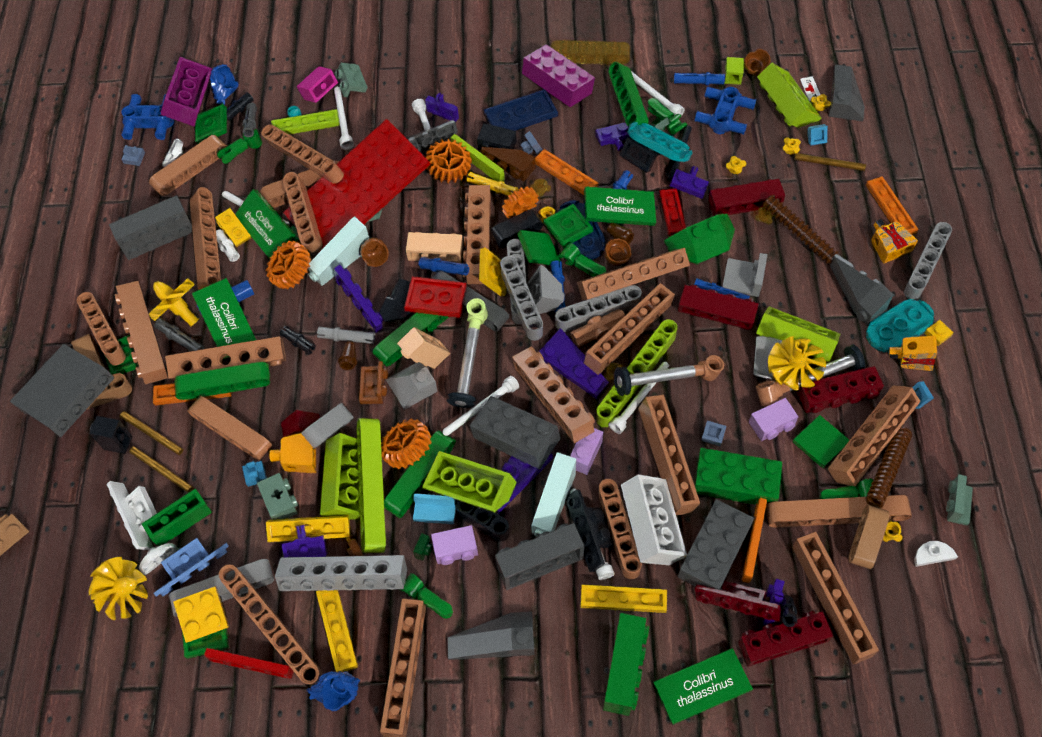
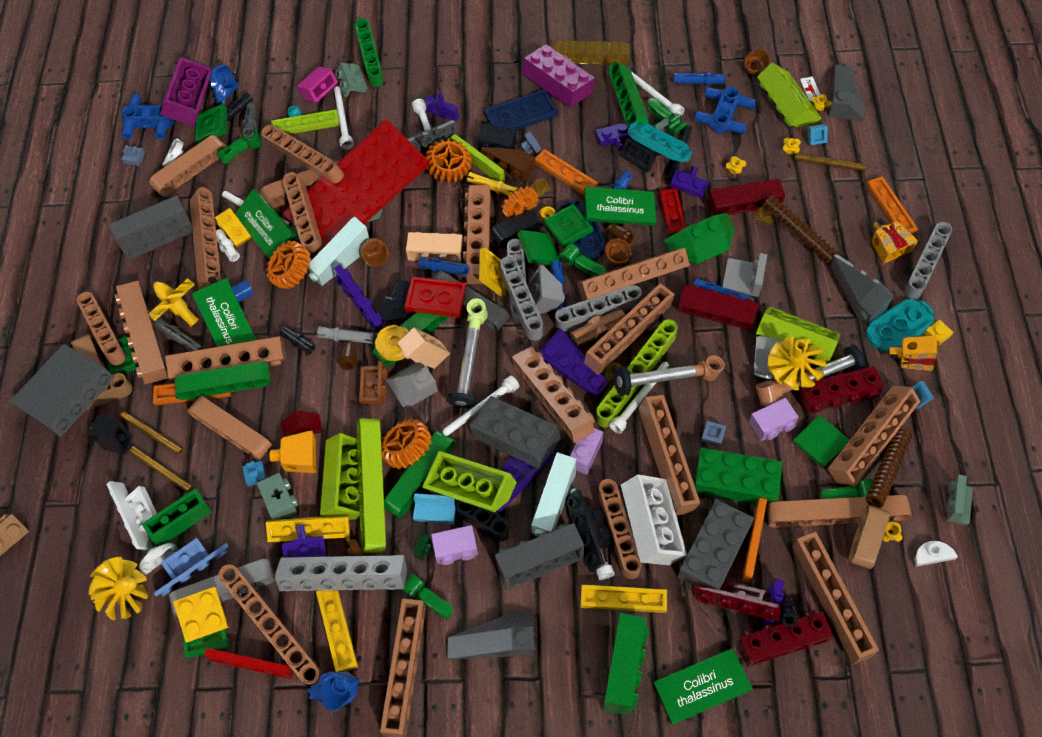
light grey beam [301,403,354,449] -> none
lime brick [724,57,744,85] -> none
none -> green beam [355,18,384,87]
none -> yellow tile [375,325,409,361]

